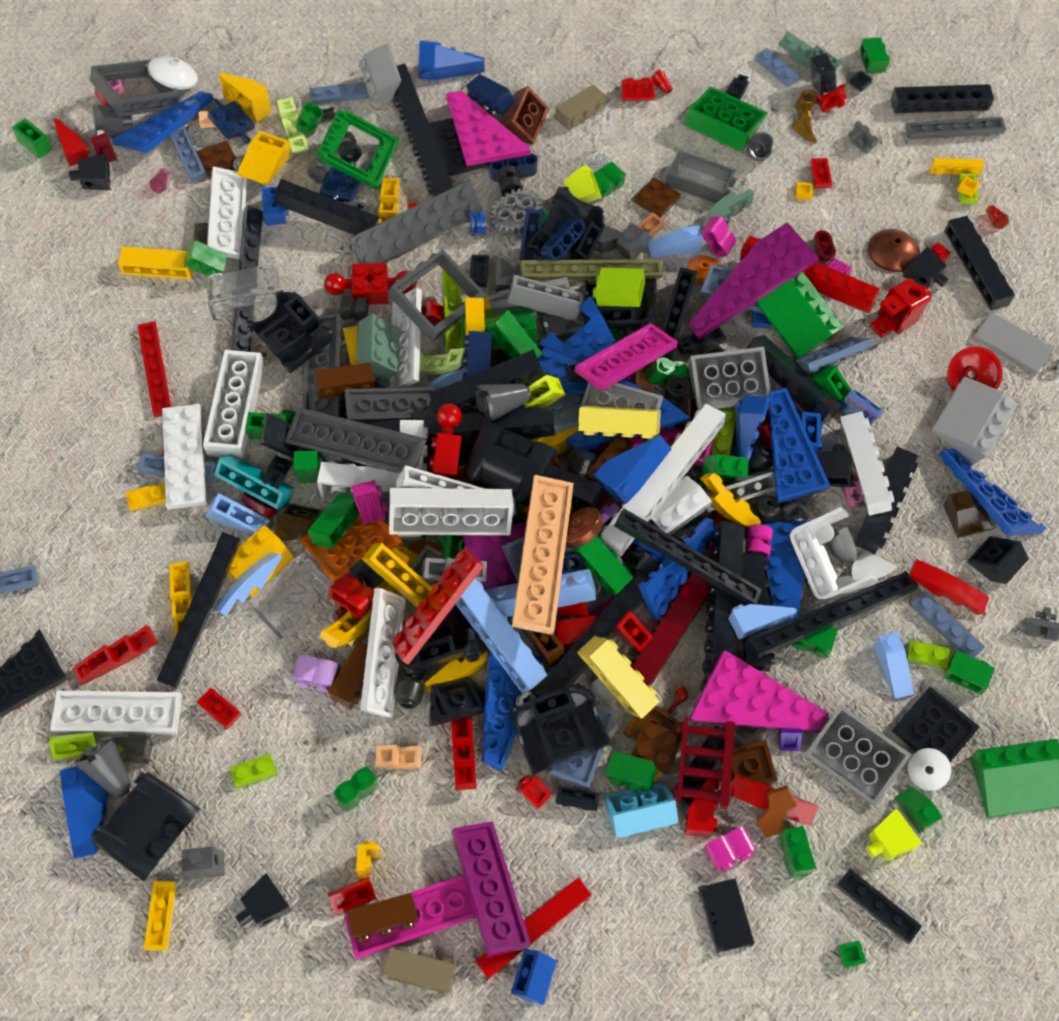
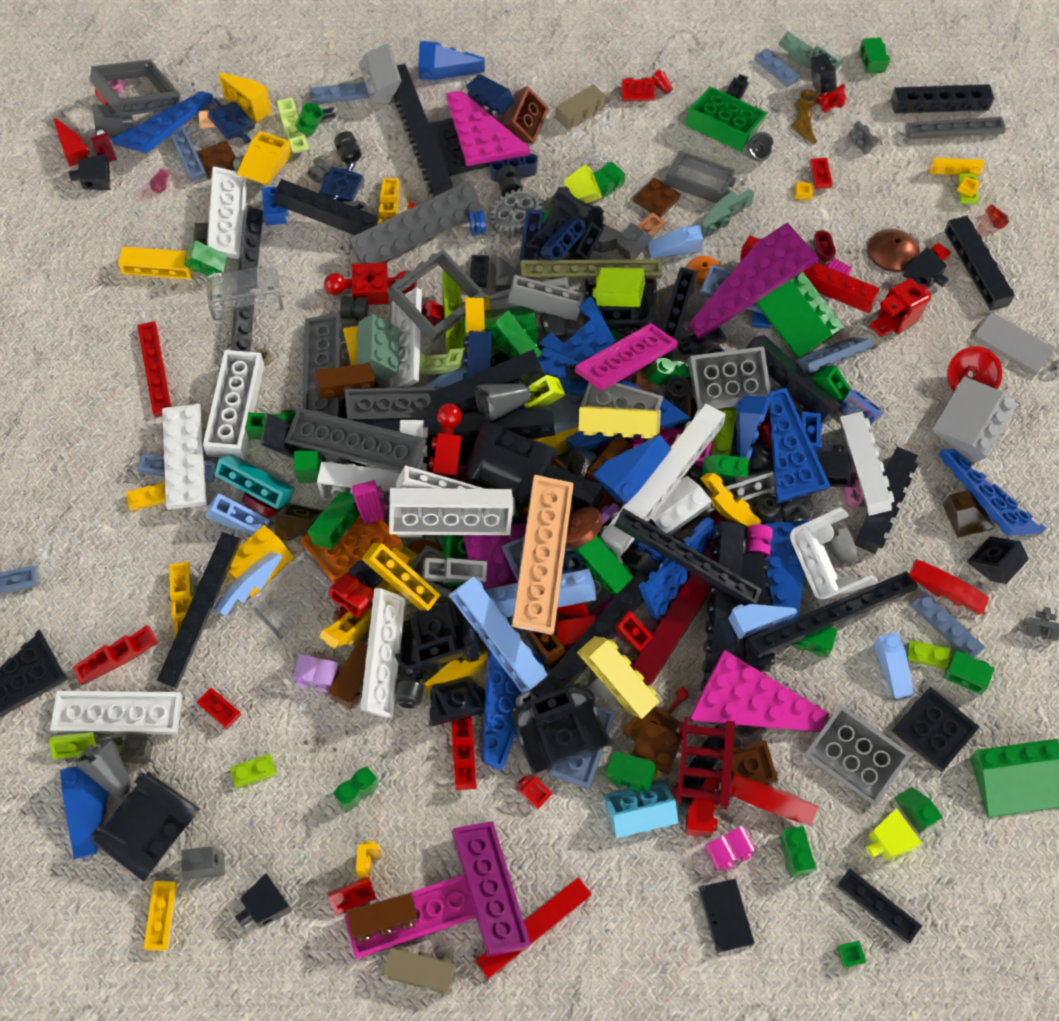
green brick [12,118,52,159] -> none
white dish [148,56,198,89] -> none
black piece [250,290,334,374] -> none
black hinge [263,455,293,489] -> none
green hinge [317,110,399,190] -> none
light nougat slope [375,745,421,769] -> none
red plate [392,546,484,665] -> none
blue brick [510,949,557,1005] -> none
black plate [555,786,600,811] -> none
dark pink brick [701,216,736,257] -> none
dark orange tile [757,785,796,838] -> none
dark purple plate [778,728,802,751] -> none
black plate [849,70,873,92] -> none
white sticker [852,550,898,581] -> none
white dish [908,748,951,791] -> none

